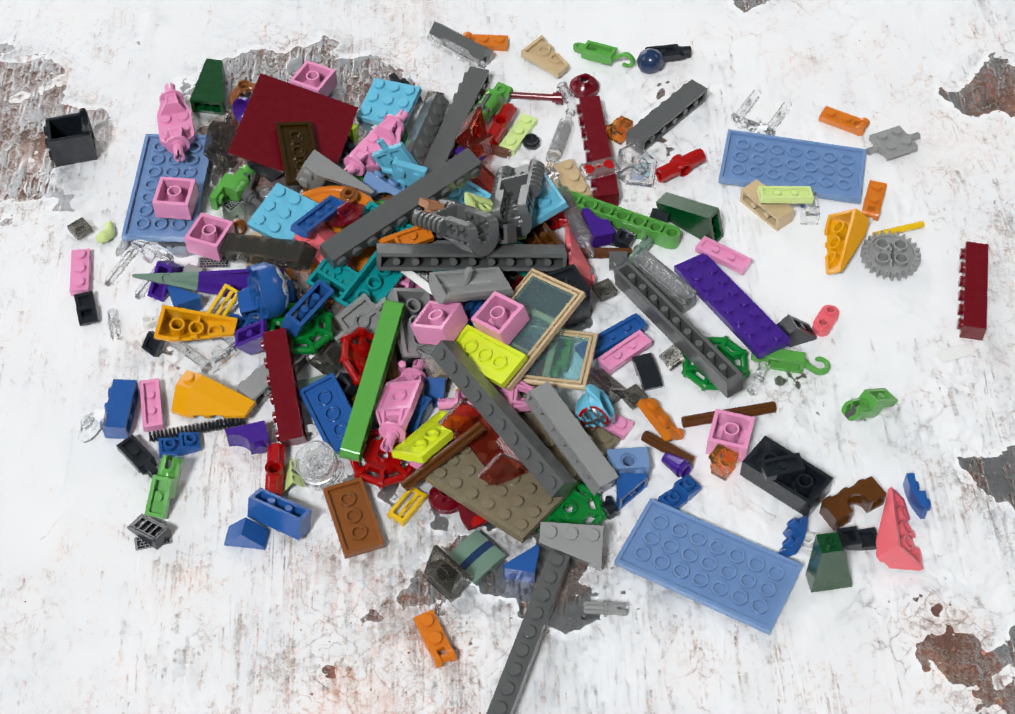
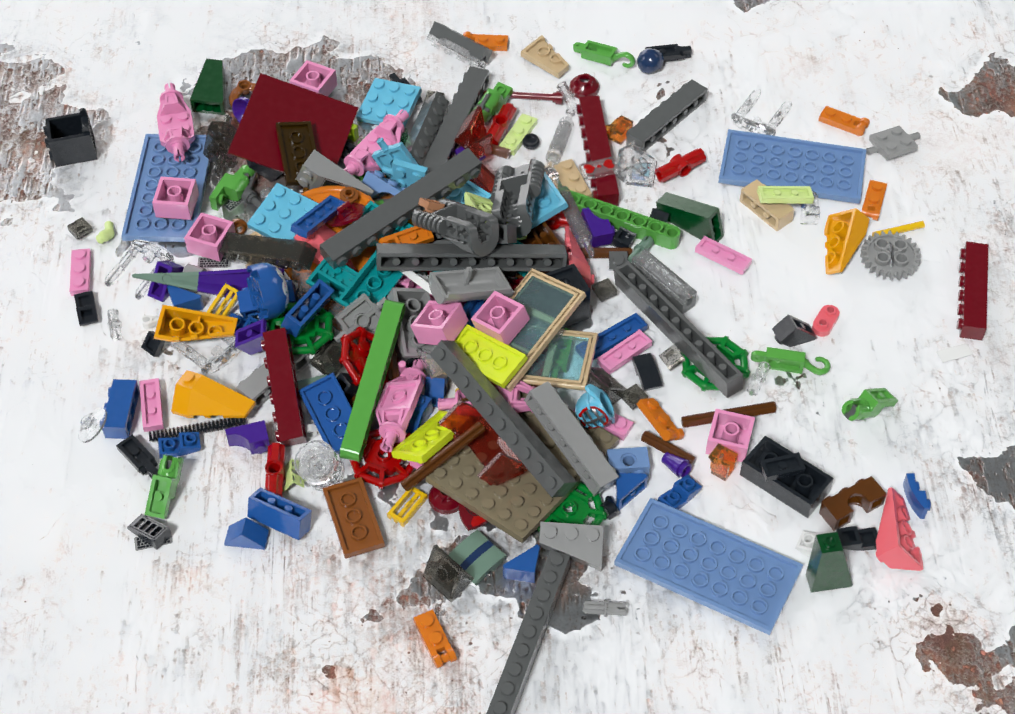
dark purple plate [674,253,791,359] -> none
blue slope [777,515,808,557] -> none

